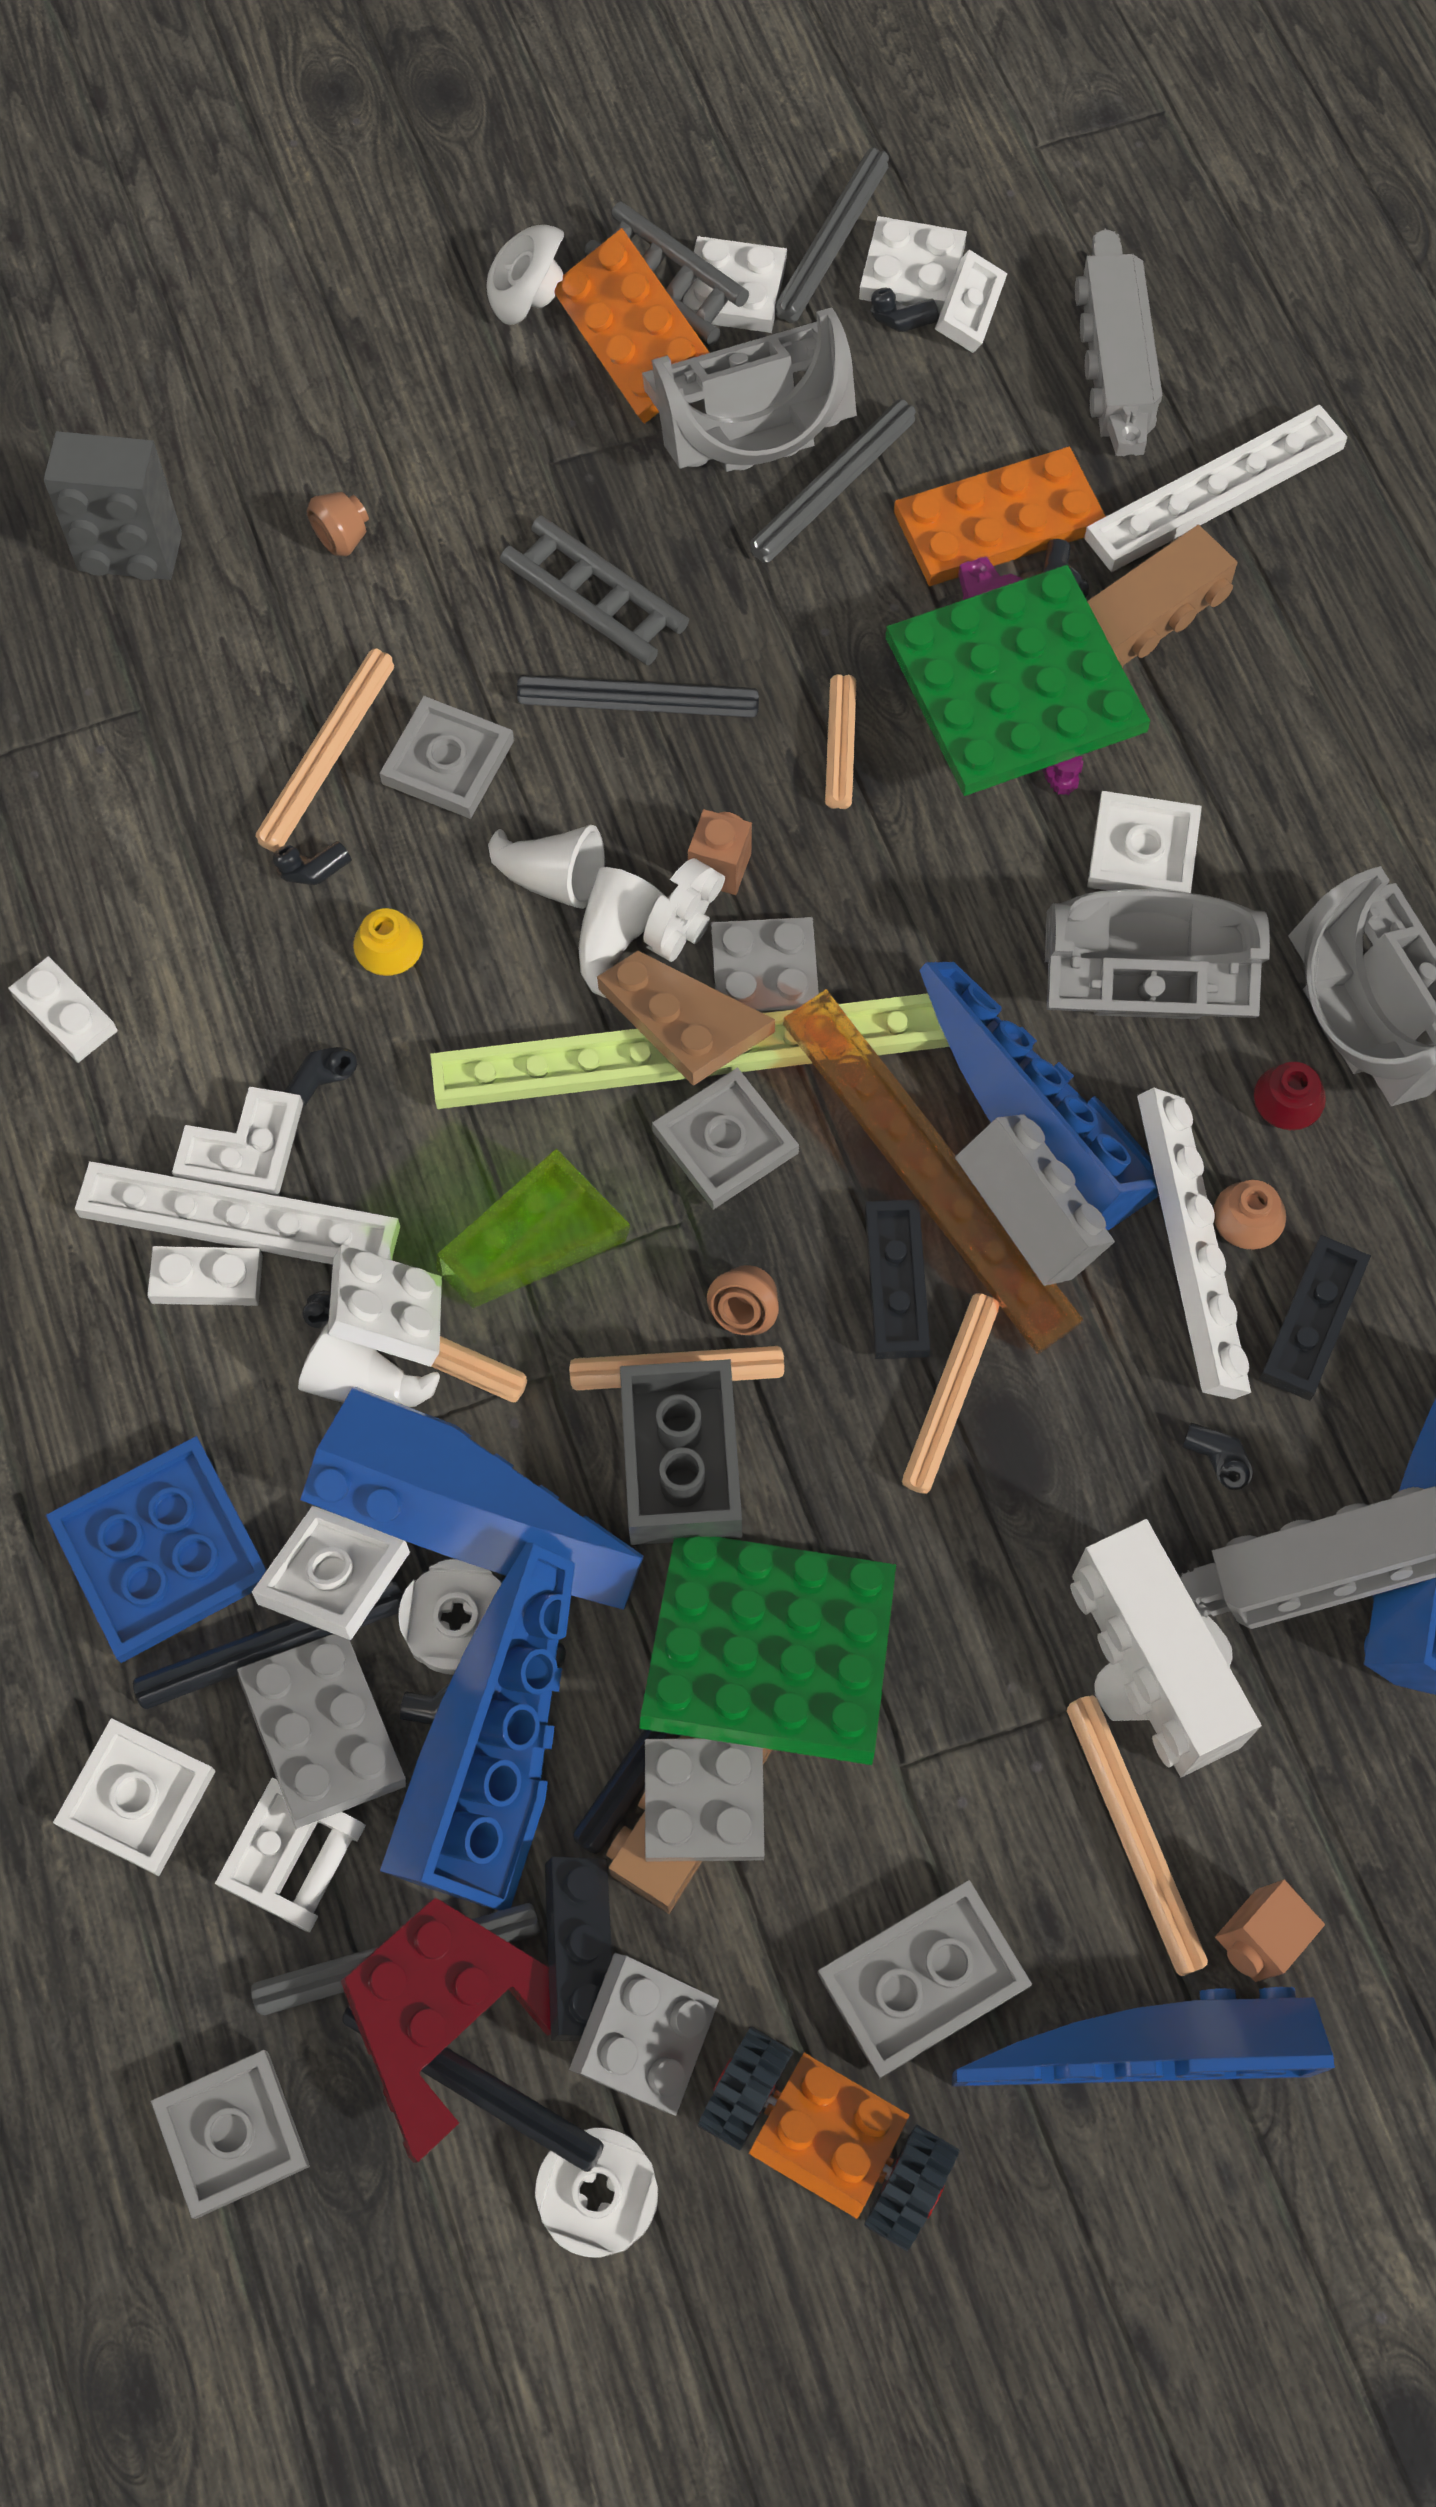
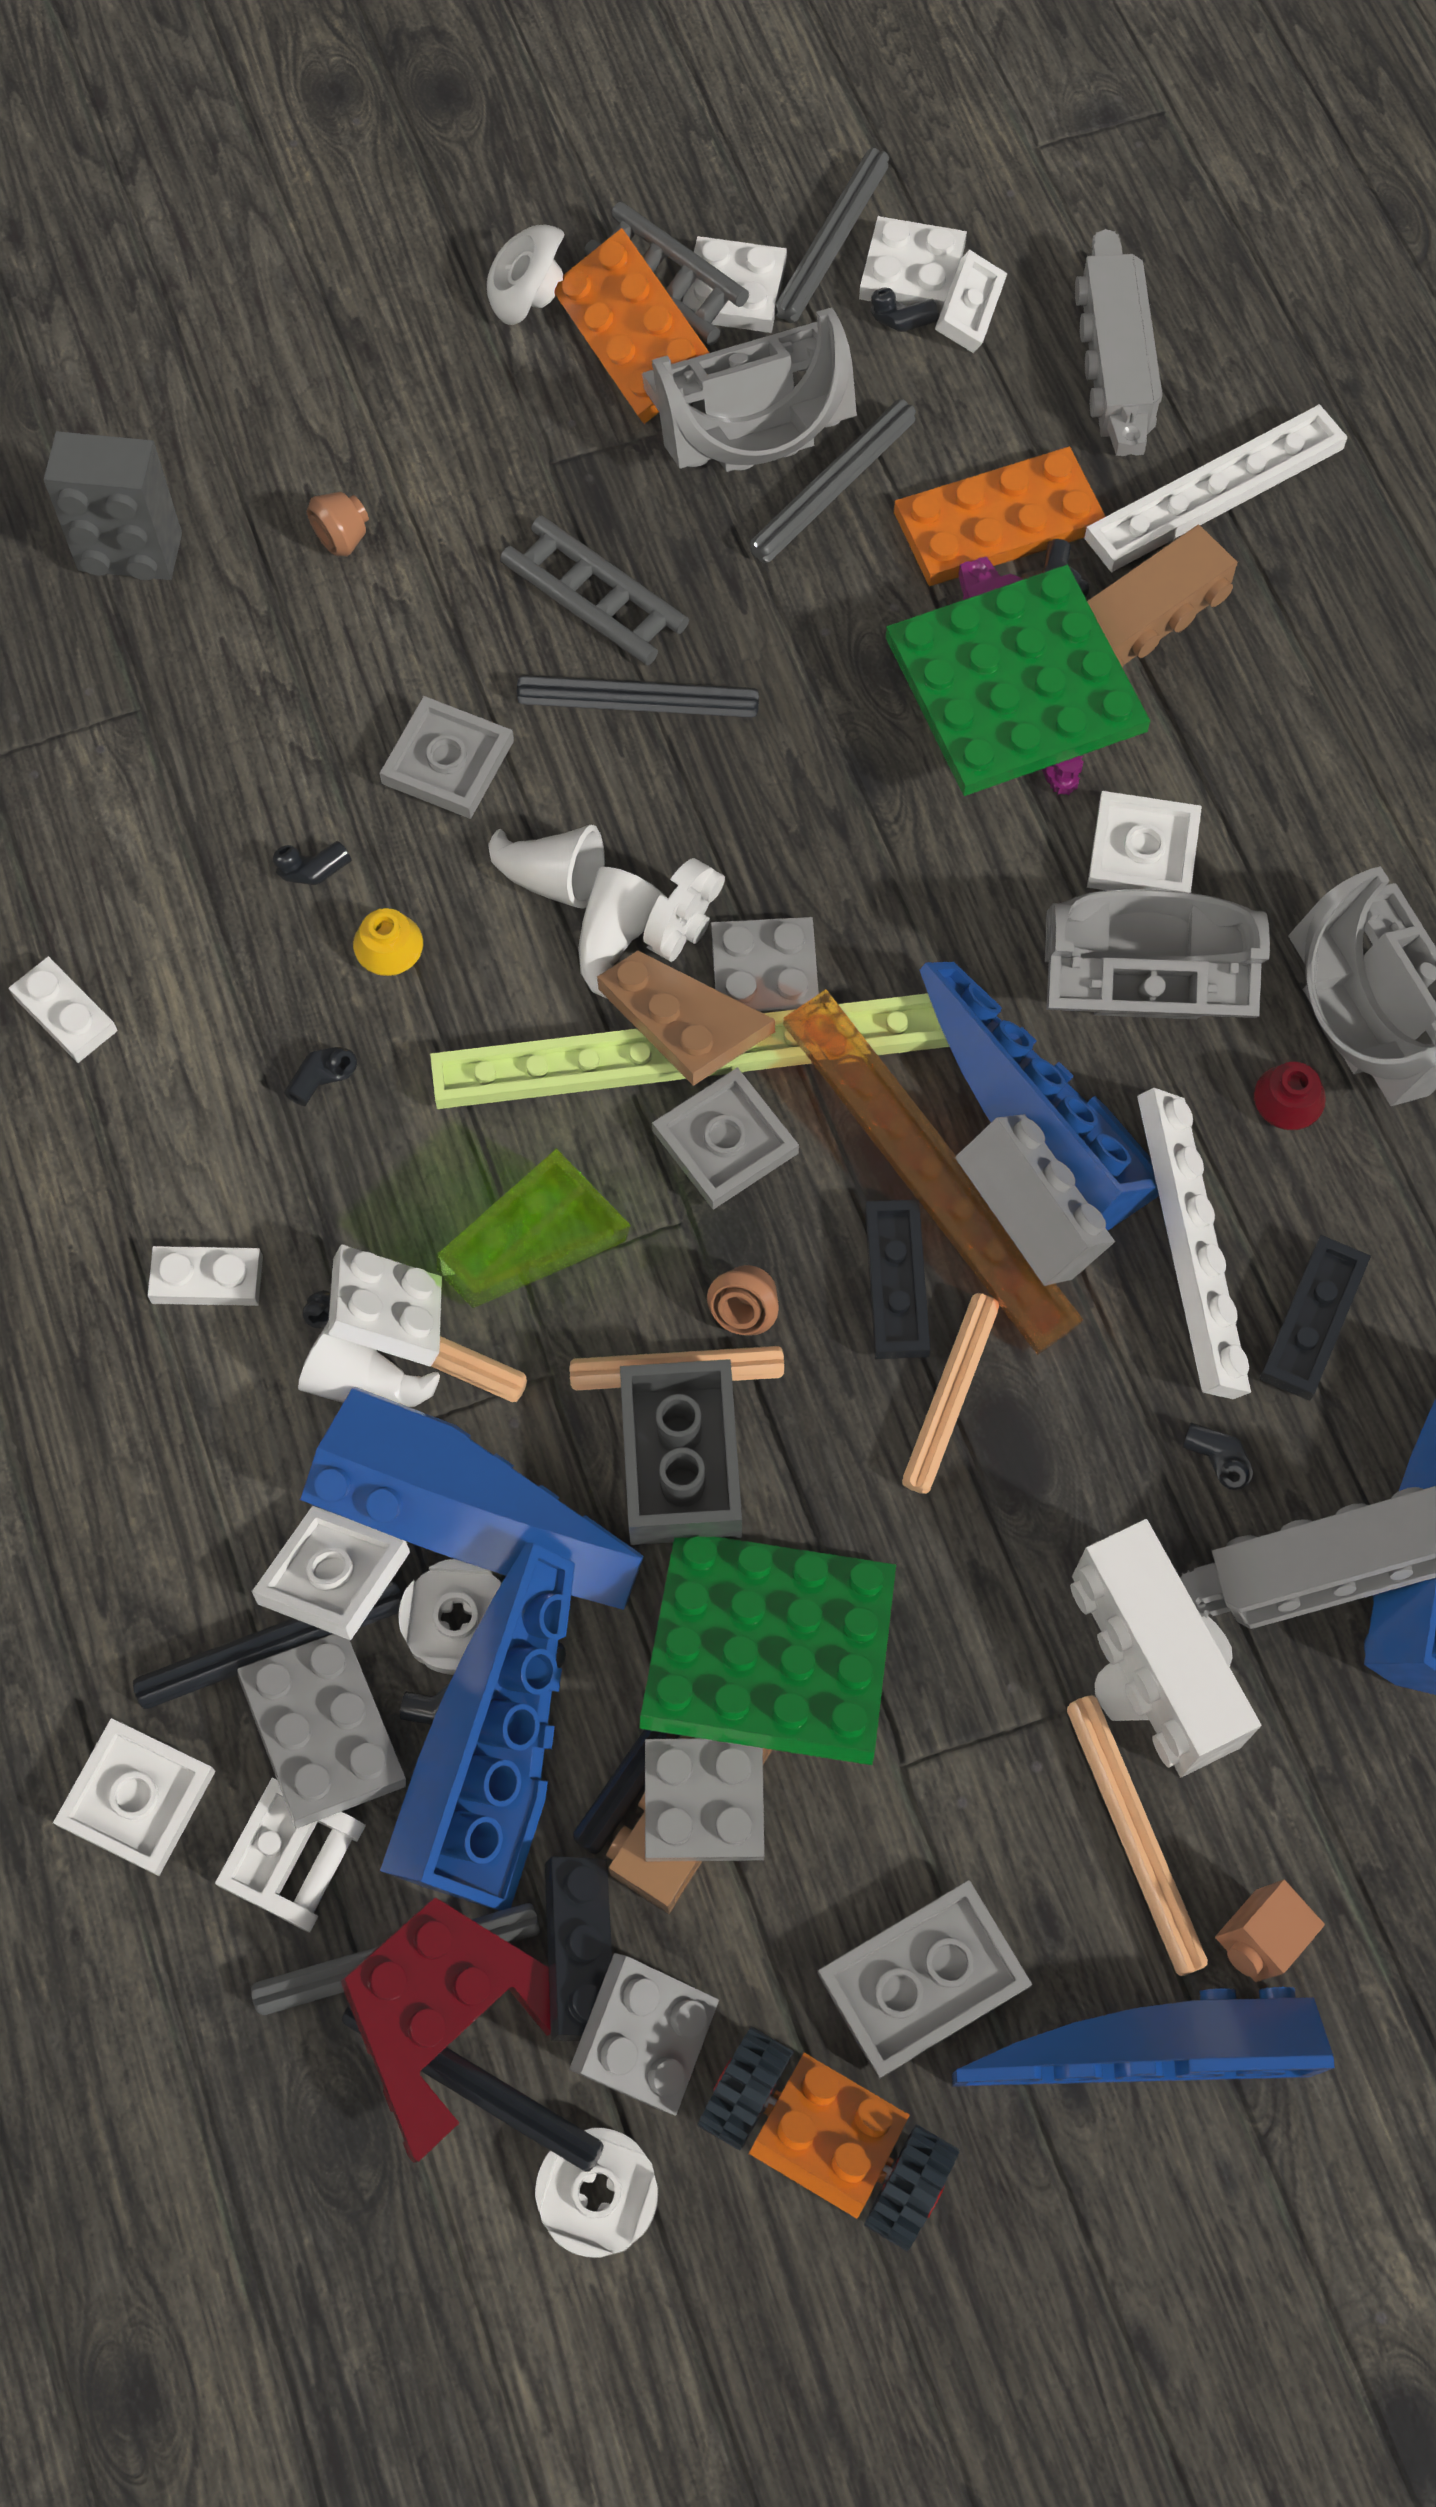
blue plate [46,1436,267,1663] -> none
white plate [75,1161,400,1265] -> none
light grey plate [151,2050,310,2219] -> none
white plate [172,1087,303,1196] -> none
light nougat axle [256,648,394,852] -> none
nougat brick [688,809,752,895] -> none
light nougat axle [825,674,856,809] -> none
nougat cone [1213,1180,1286,1250] -> none

